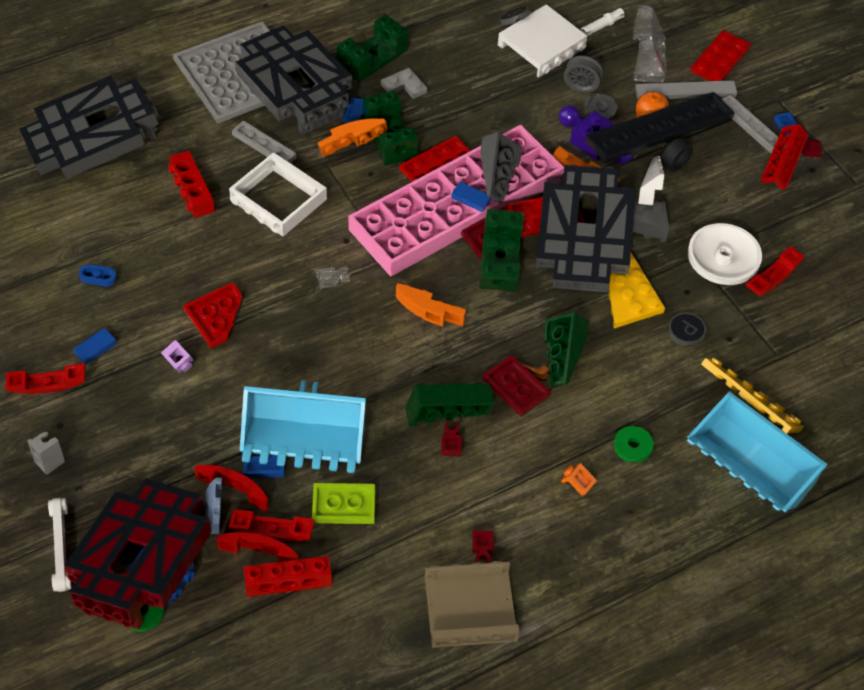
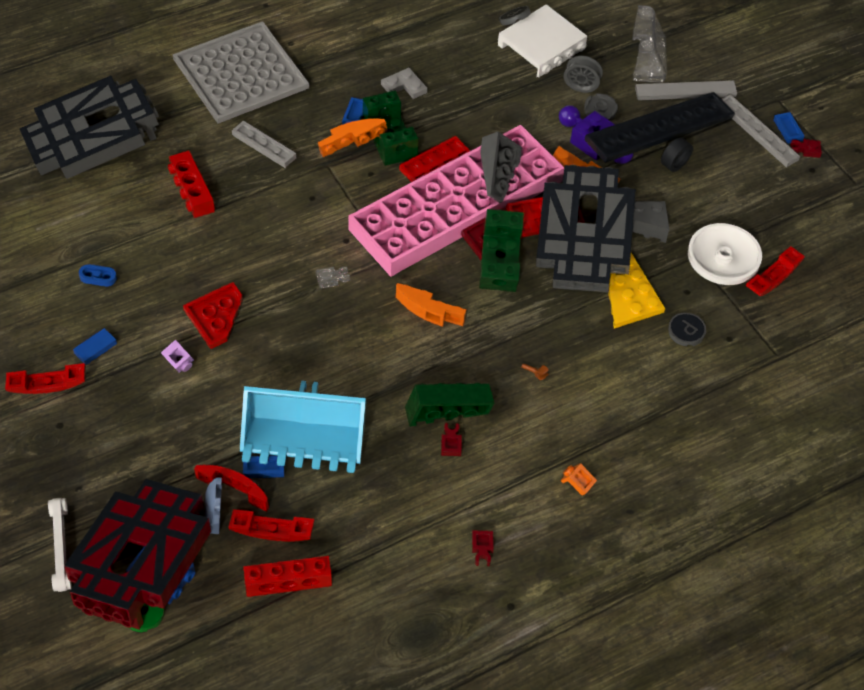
light grey hinge [28,432,65,475] -> none
red slope [216,532,299,562] -> none
white window [229,152,327,237] -> none
panel [236,25,352,135] -> none
lime plate [312,483,375,524] -> none
dark green plate [337,14,409,82] -> none
dark tan panel [425,561,520,648] -> none
blue tile [451,182,492,213] -> none
dark red plate [482,355,551,417] -> none
dark green wedge [544,312,589,387] -> none
white pin [580,8,625,36] -> none
green tile [614,426,654,463] -> none
orange cylinder [635,91,670,117] -> none
white wedge [639,155,664,205] -> none
medium azure piece [687,391,828,512] -> none
red plate [690,30,751,81] -> none
yellow wing [702,357,804,434] -> none
red fence [760,124,808,190] -> none

